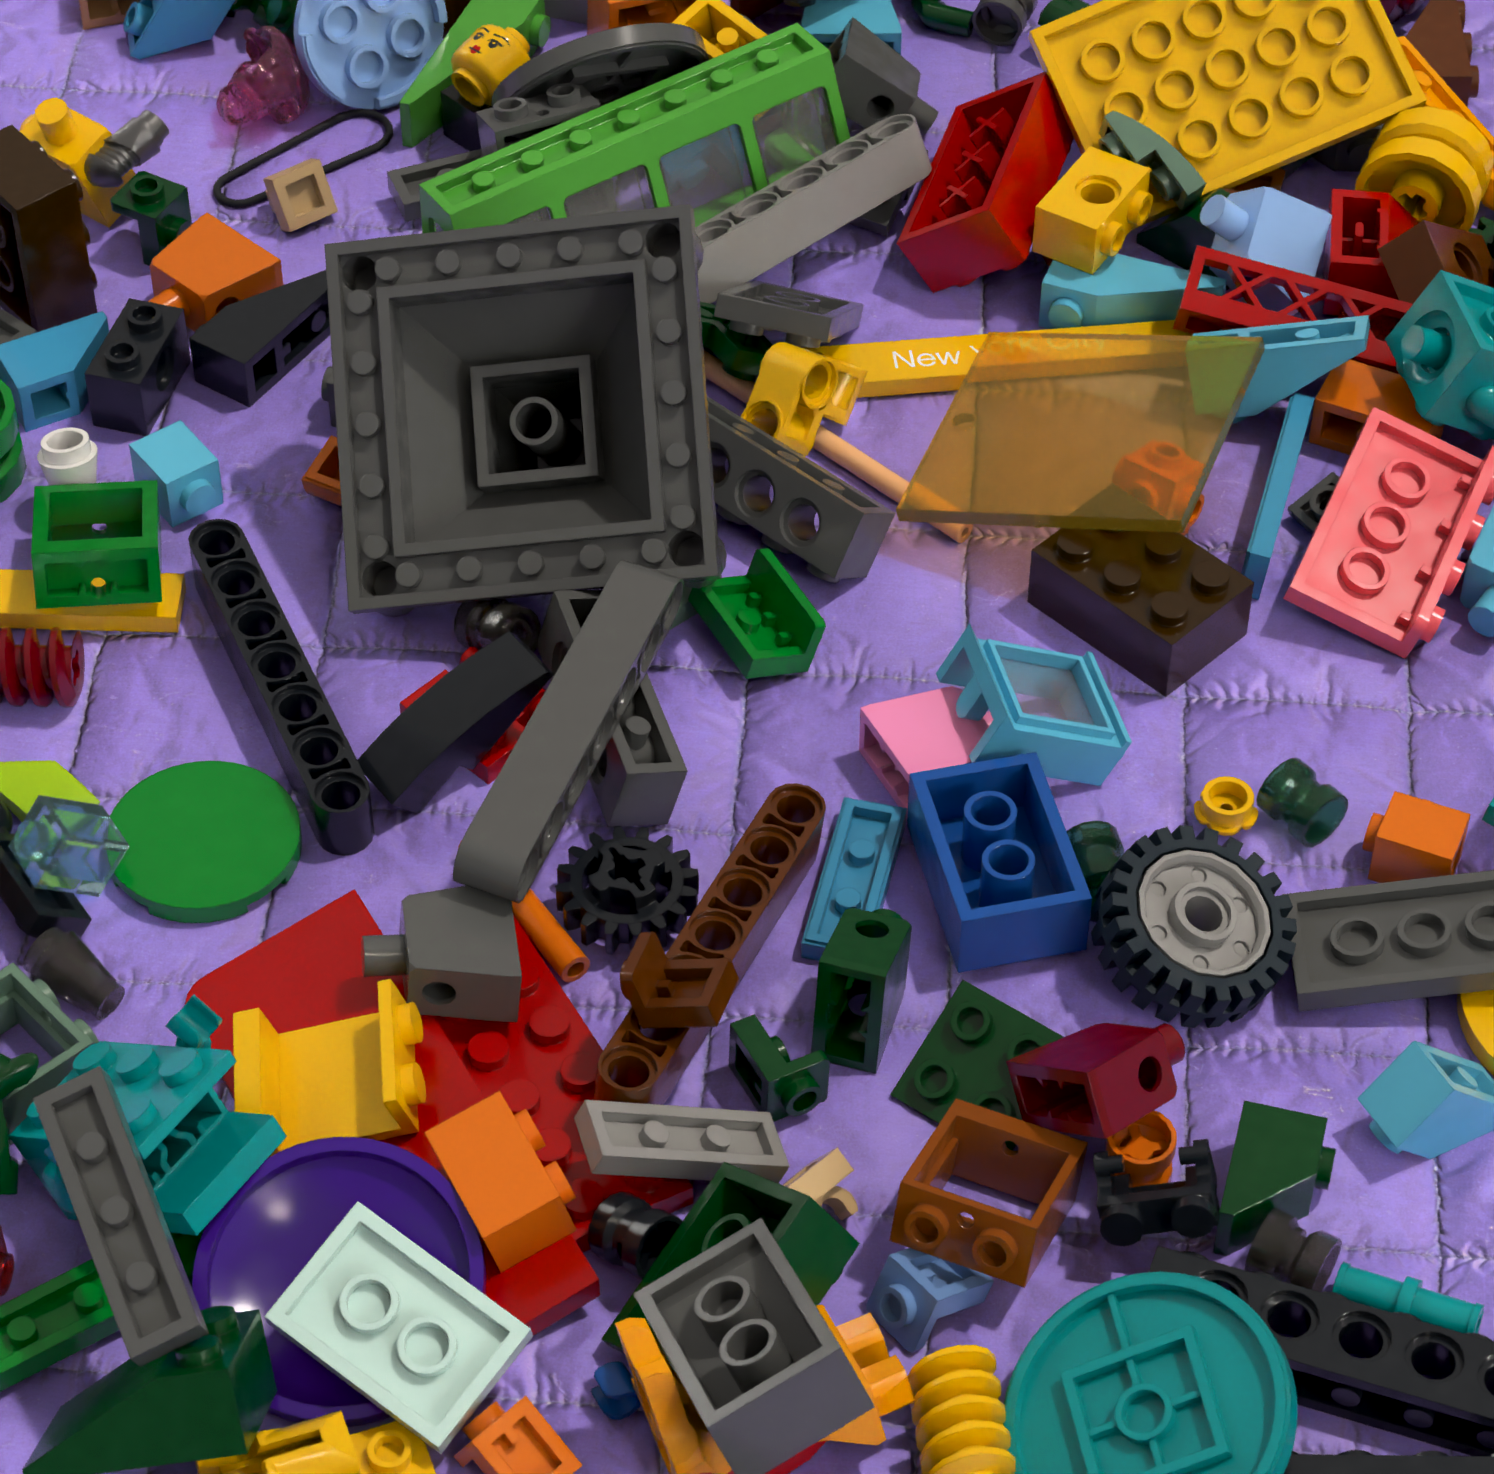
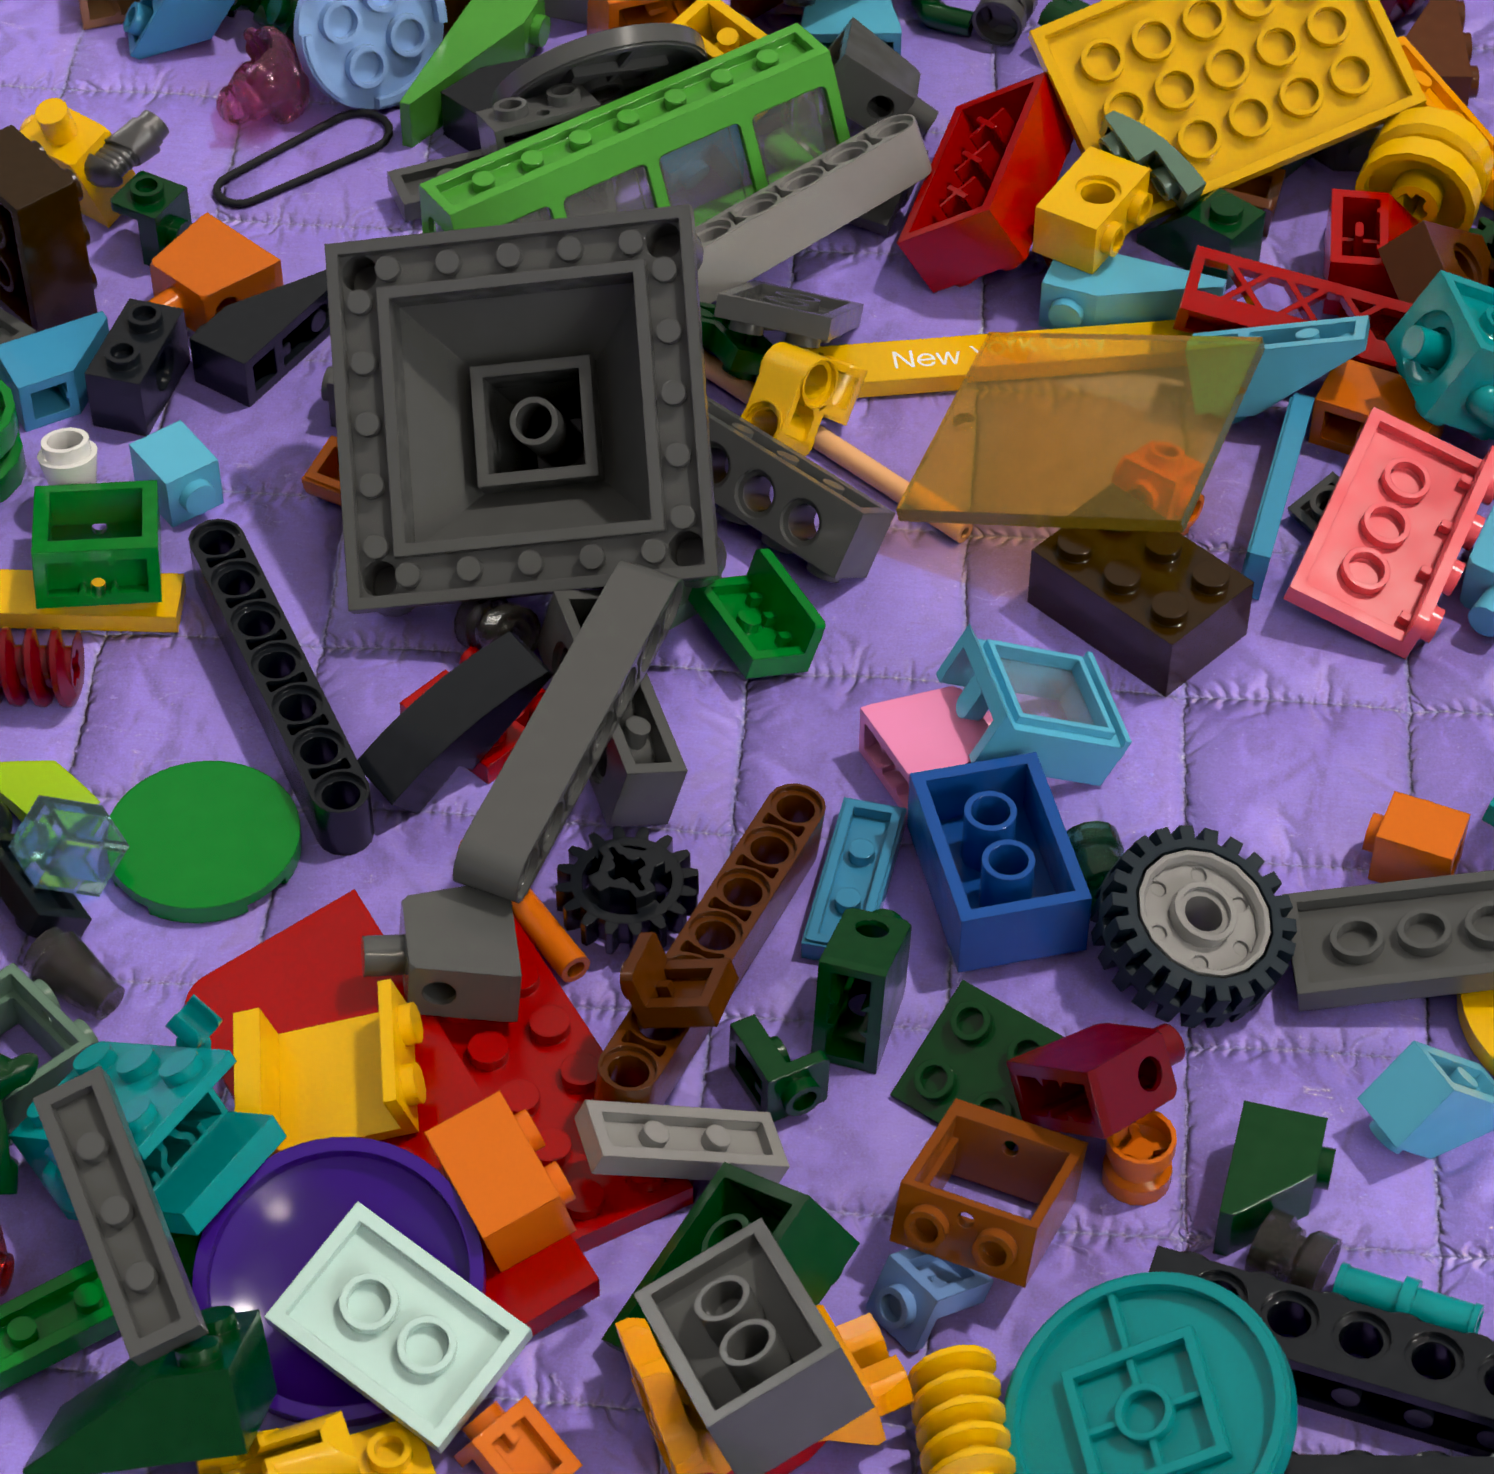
tan tile [263,159,338,232] -> none
yellow head [451,24,531,107] -> none
black wheel [588,1191,683,1280] -> none
blue hand [591,1361,641,1420] -> none
tan tile [782,1148,858,1221] -> none
black piece [1093,1139,1220,1246] -> none
yellow plate [1194,776,1258,836] -> none
light blue torso [1200,187,1332,313] -> none
clear green wheel [1256,758,1348,847] -> none

